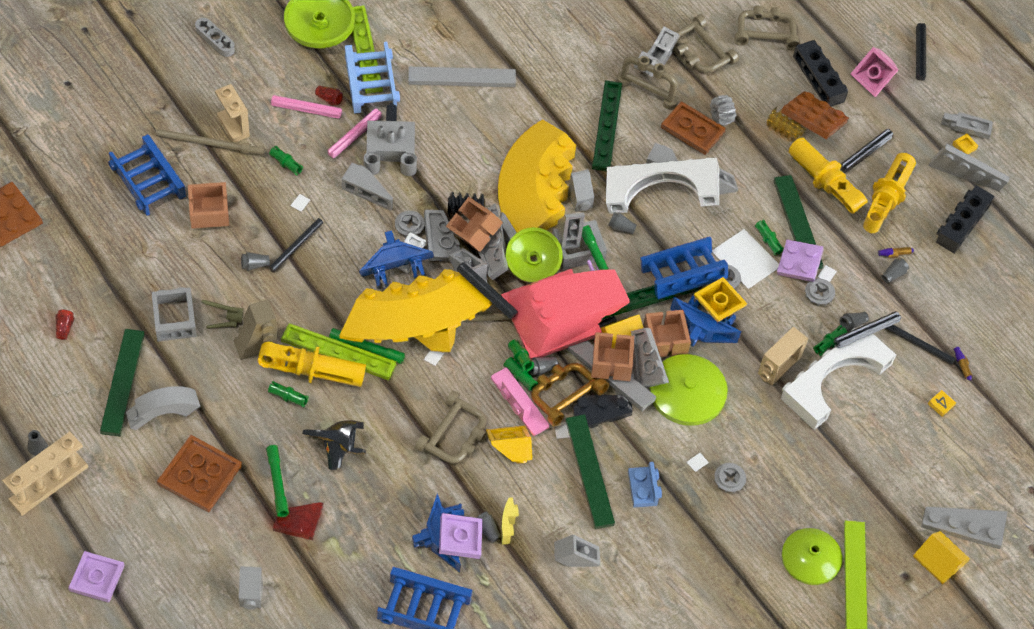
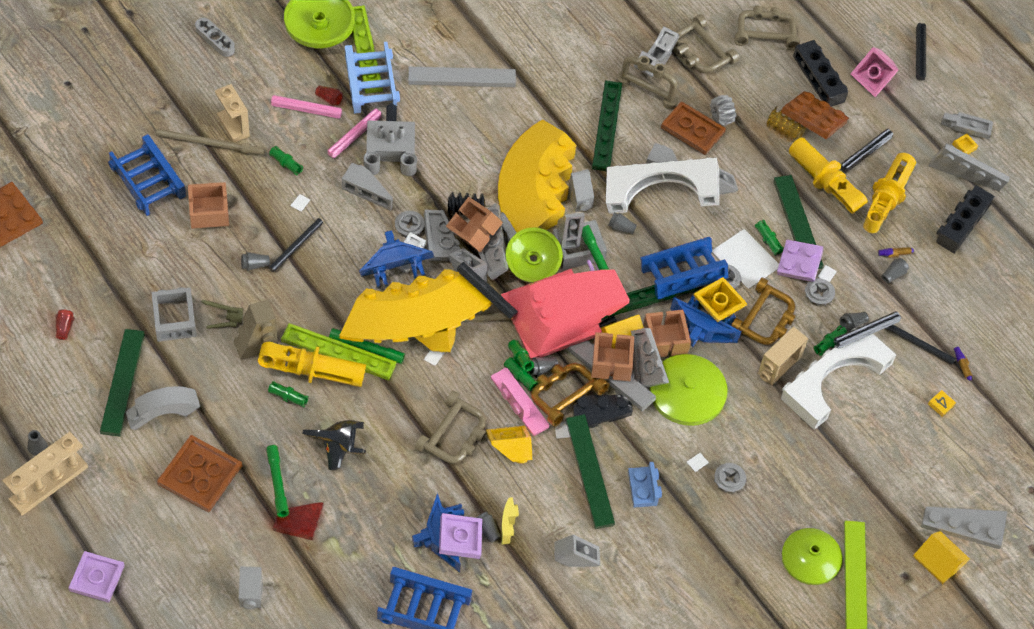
none -> pearl gold bar [731,277,796,345]

